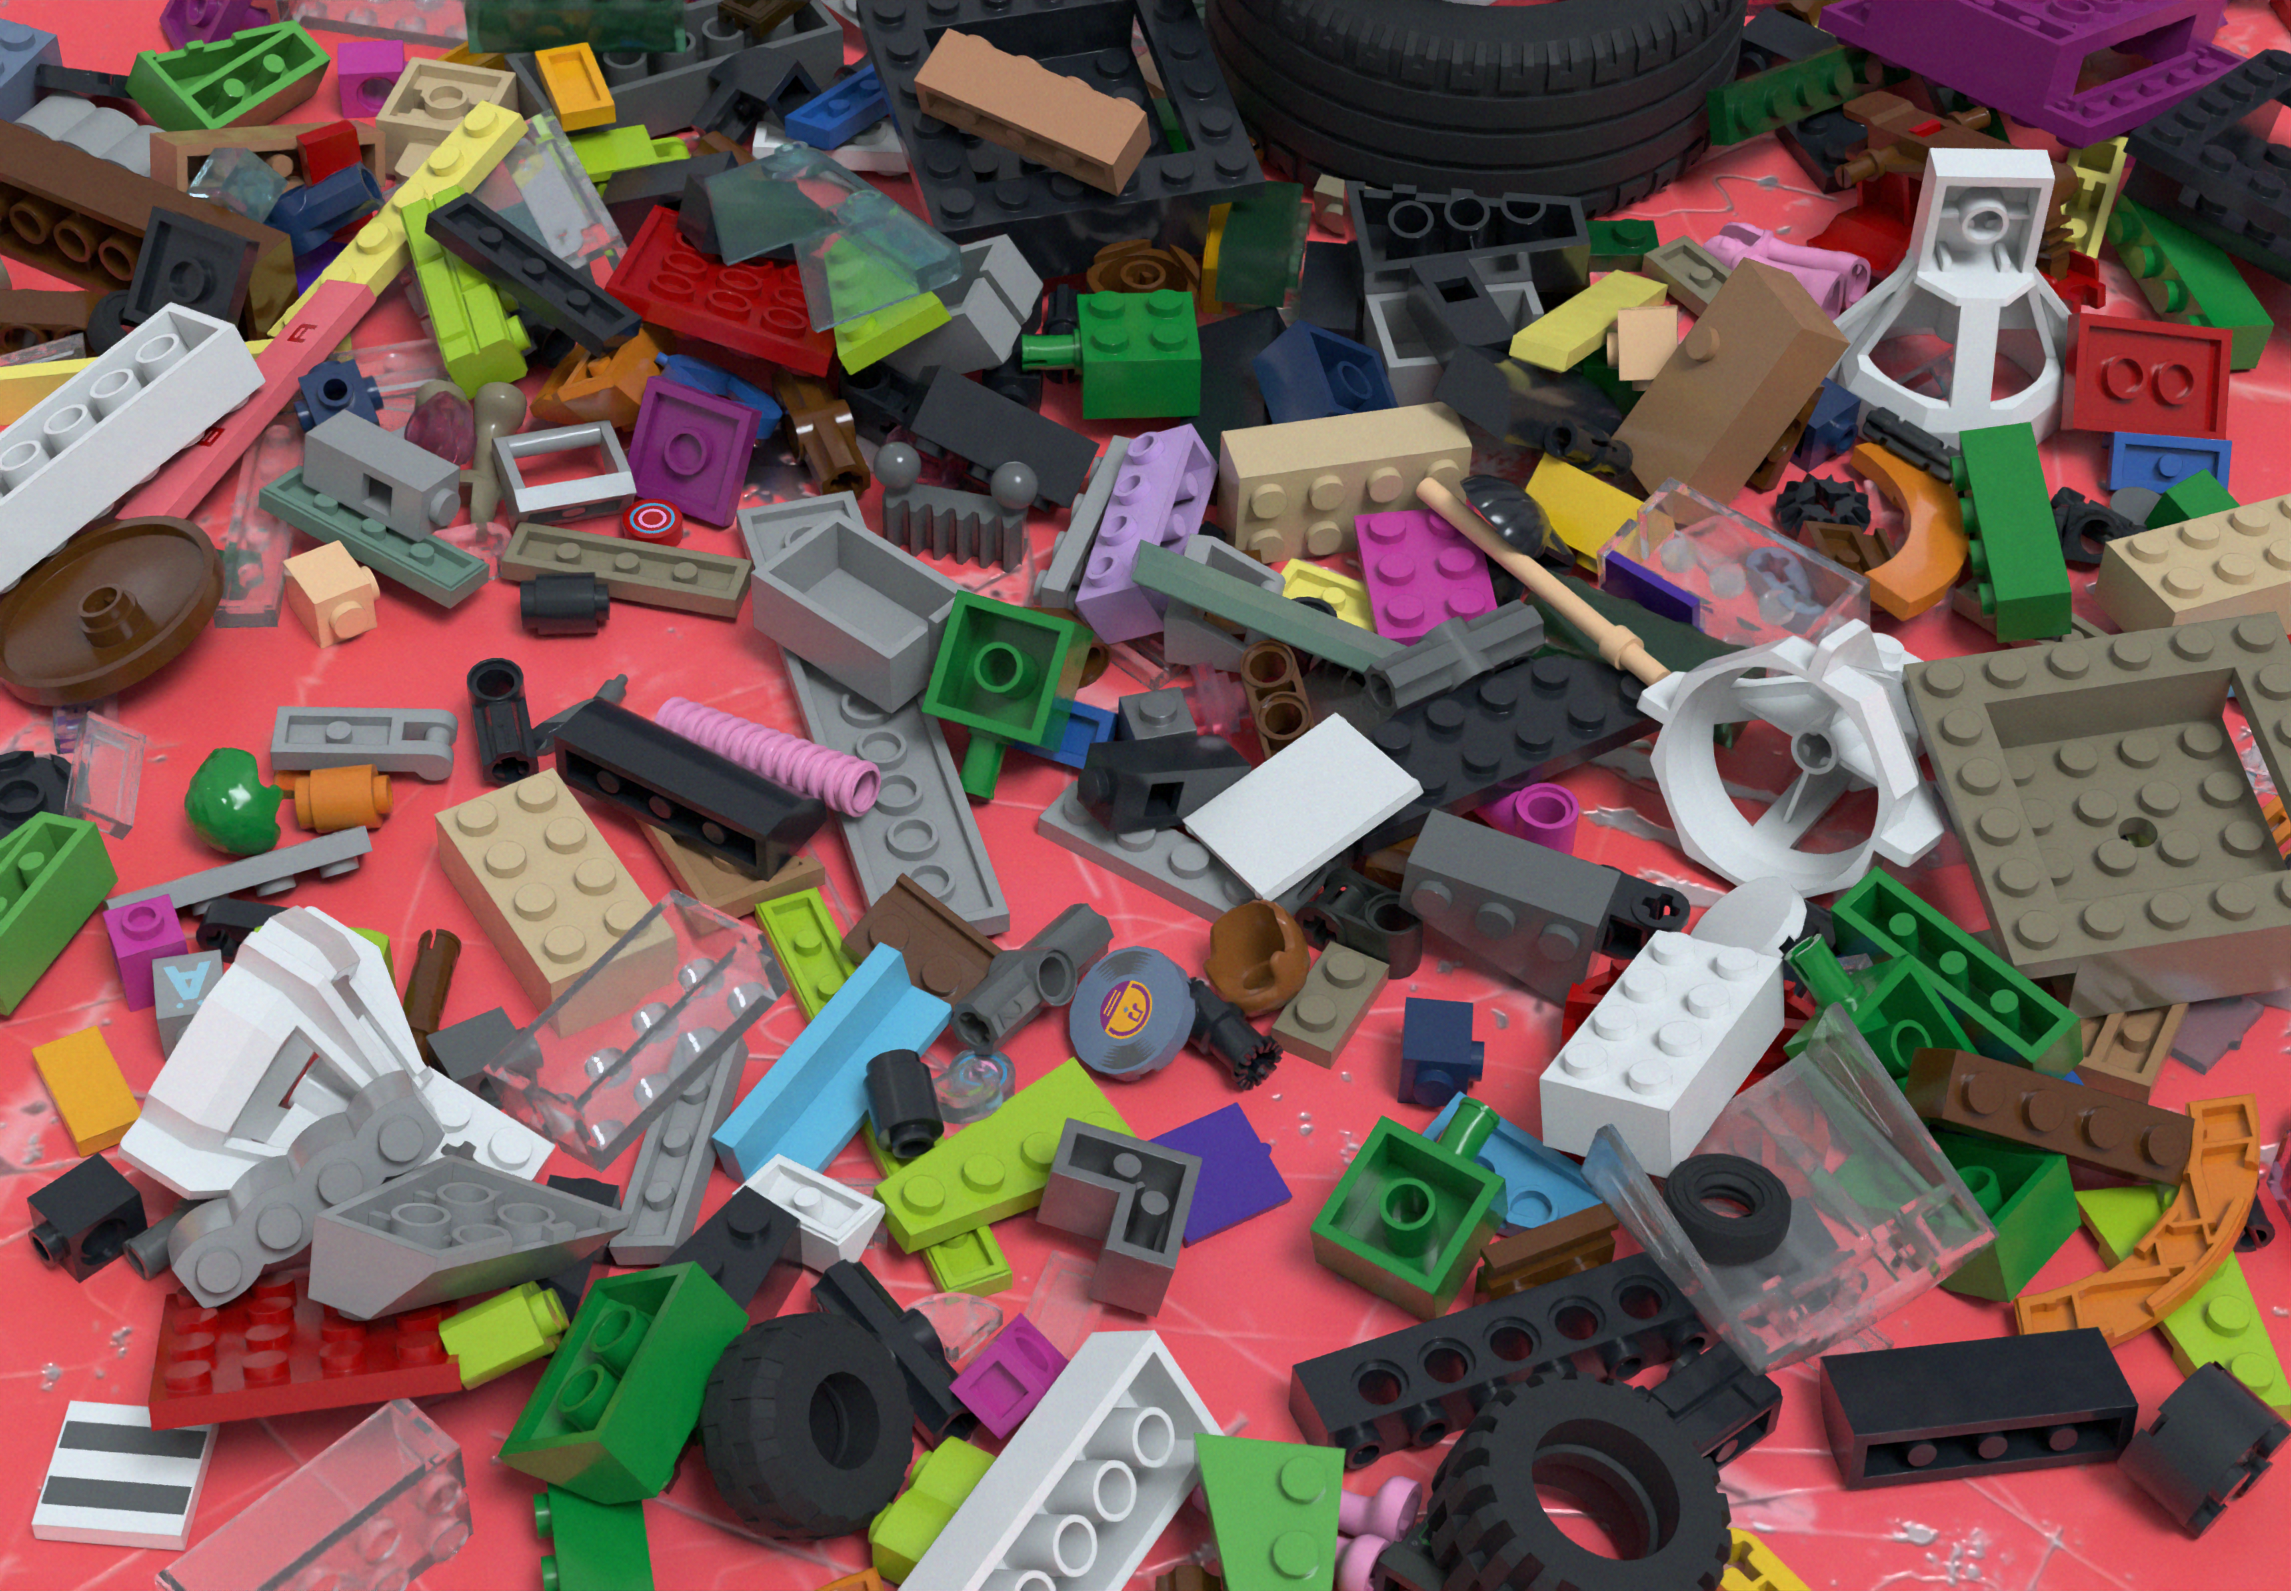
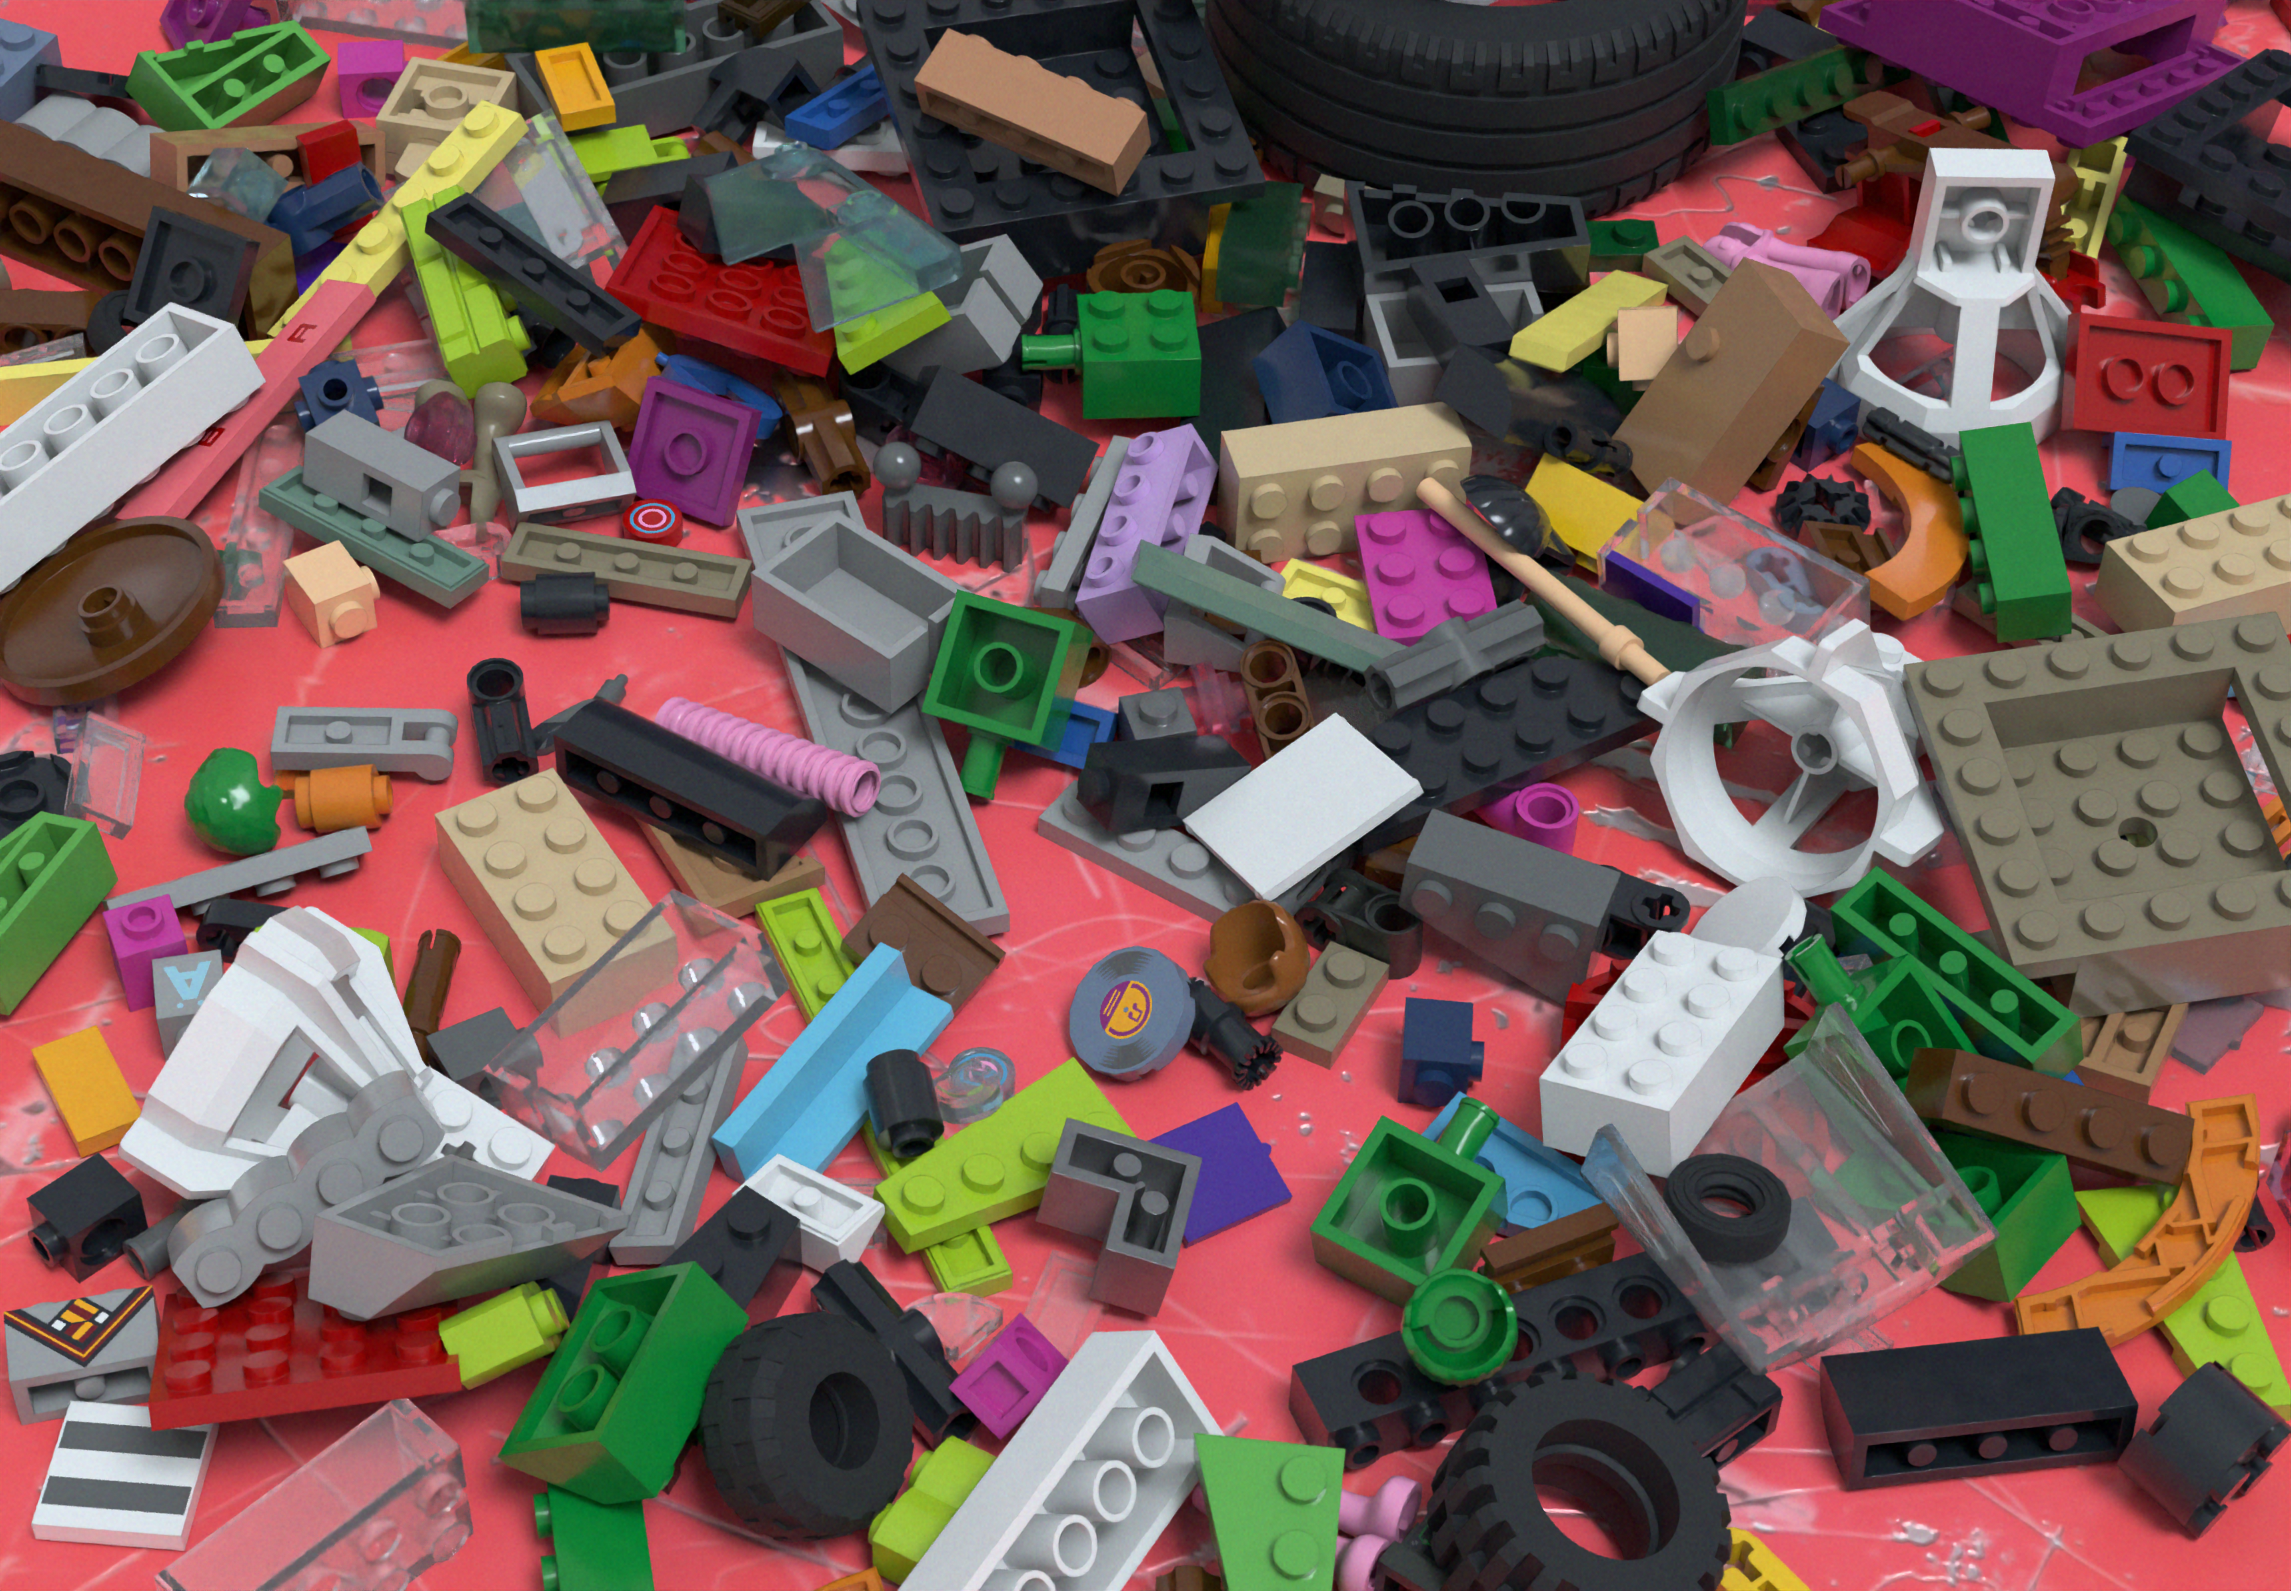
dark grey piece [949,903,1115,1055] -> none
none -> light grey brick [3,1285,161,1425]
none -> green hair [1400,1268,1518,1387]

